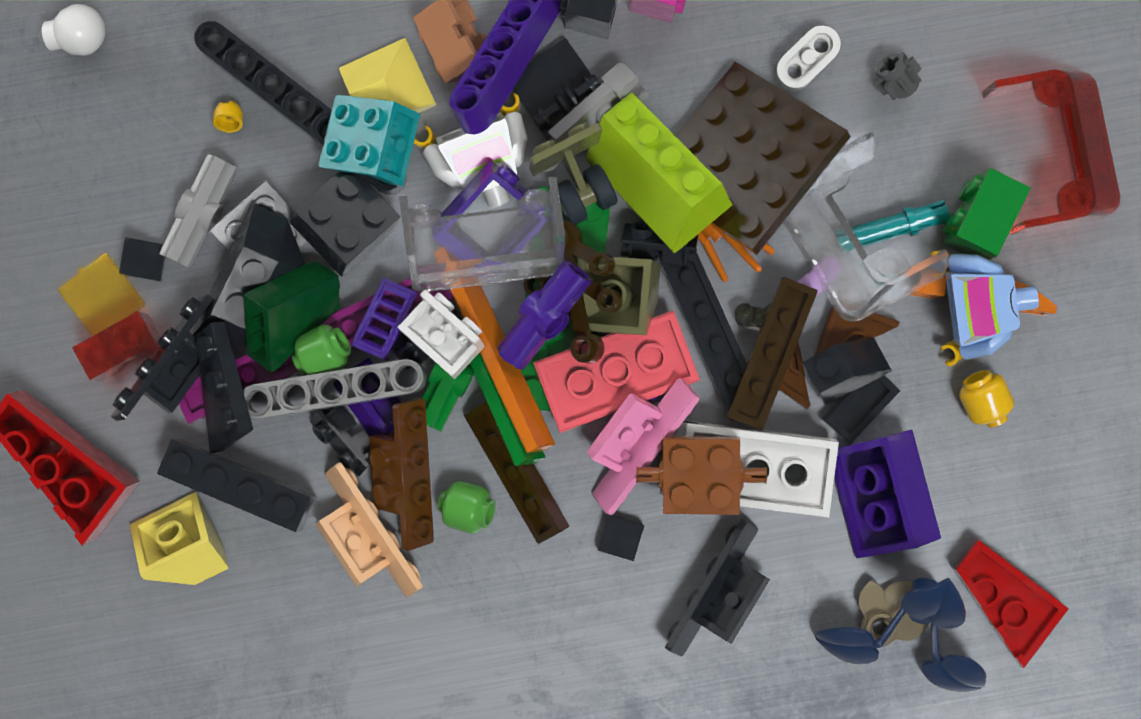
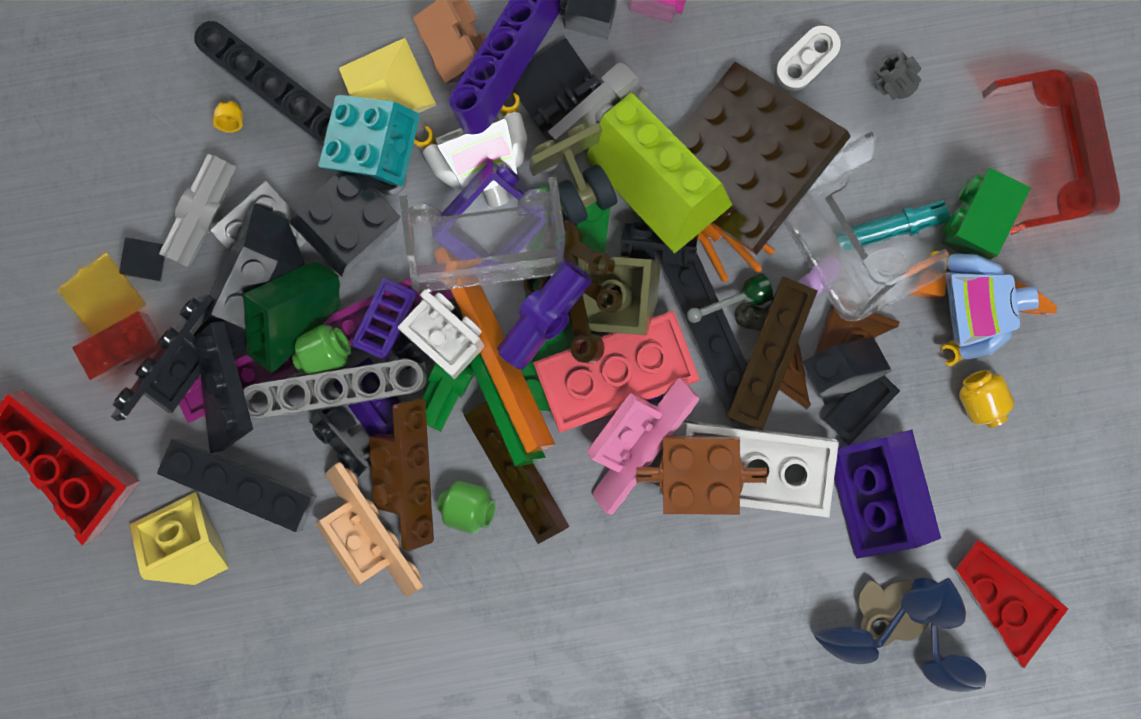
white piece [42,4,106,56] -> none
black tile [598,514,644,561] -> none
black bracket [665,519,770,657] -> none
none -> hinge [687,273,773,323]

